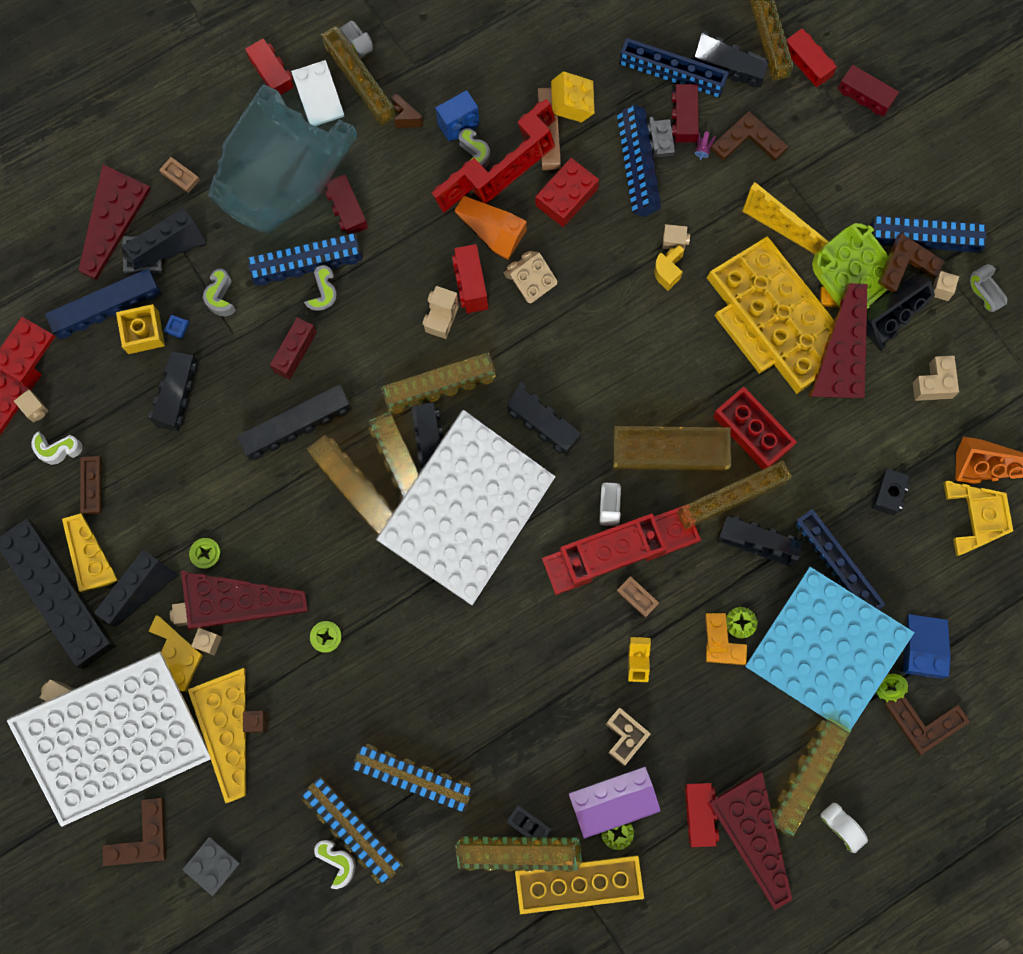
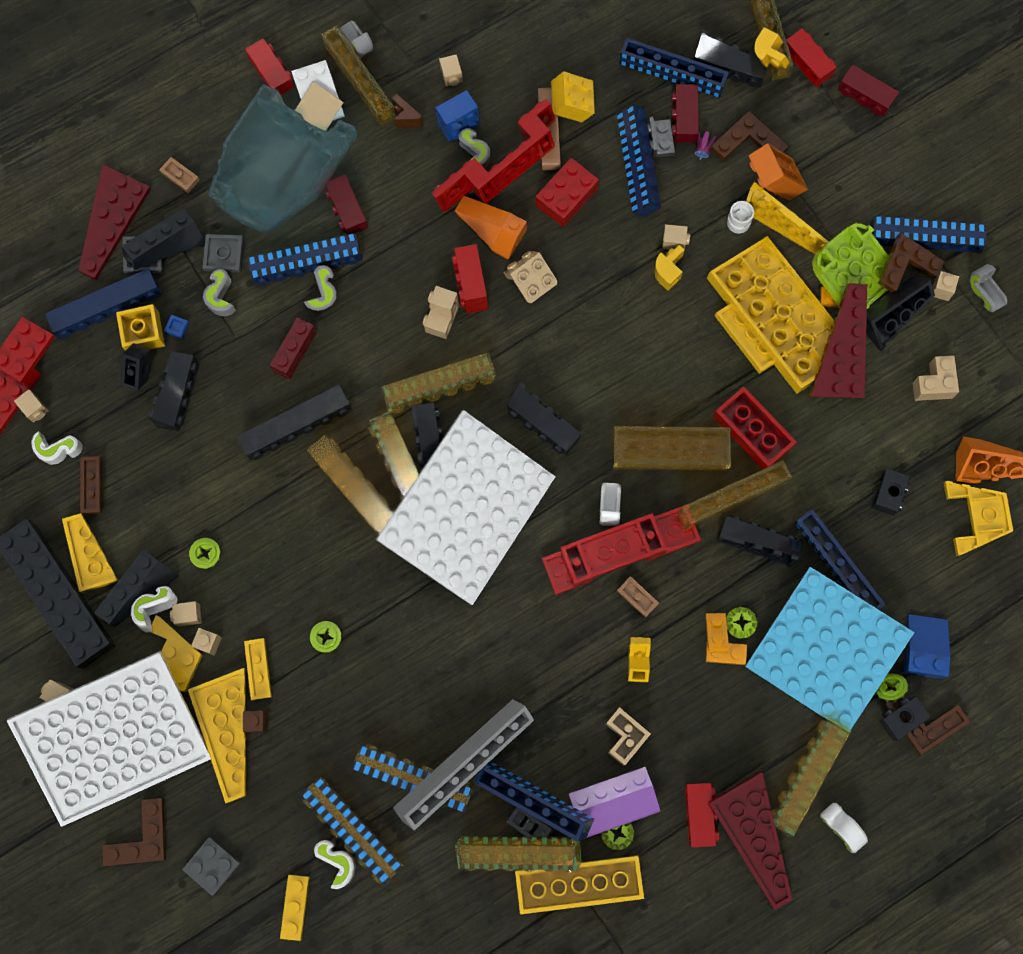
dark red wing [181,571,307,630] -> none
none -> black brick [121,343,151,391]
none -> white animal [131,586,178,633]
none -> dark grey plate [202,234,244,273]
none -> yellow plate [244,638,272,701]
none -> yellow plate [280,875,310,941]
none -> tan tile [294,82,344,133]
none -> light grey brick [393,699,534,830]
none -> tan brick [439,55,463,86]
none -> dark blue brick [474,762,594,841]
none -> white wheel [727,201,754,234]
none -> orange brick [748,143,808,201]
none -> yellow brick [755,27,790,69]
none -> black brick [879,696,931,741]

